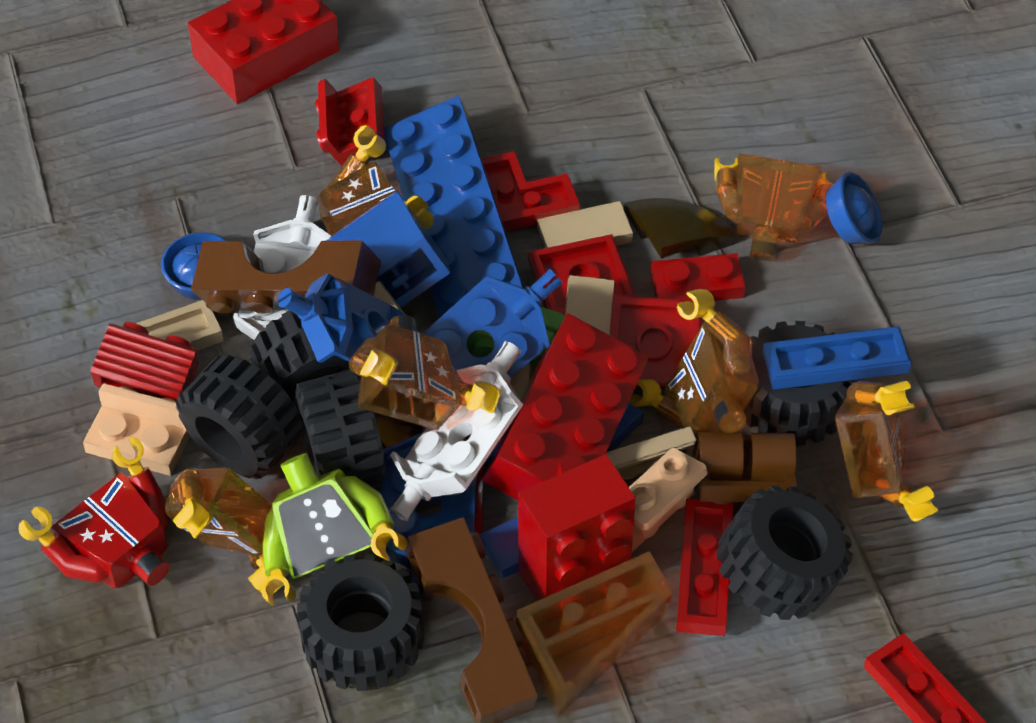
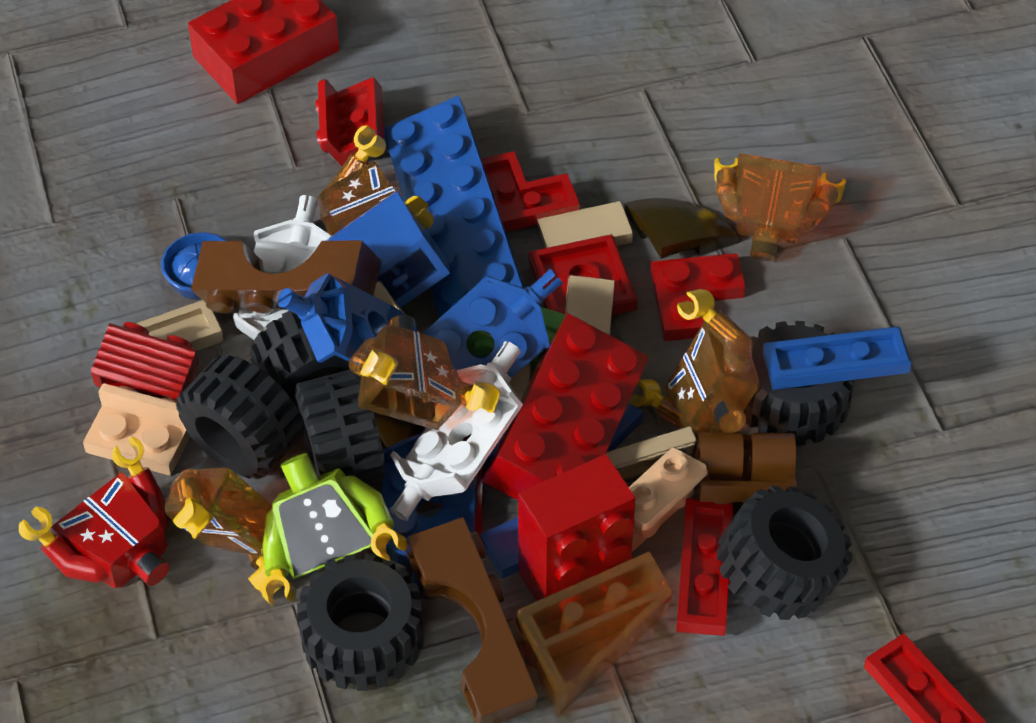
red plate [610,295,702,392] -> none
blue hat [826,171,882,244] -> none
clear orange torso [835,381,939,522] -> none

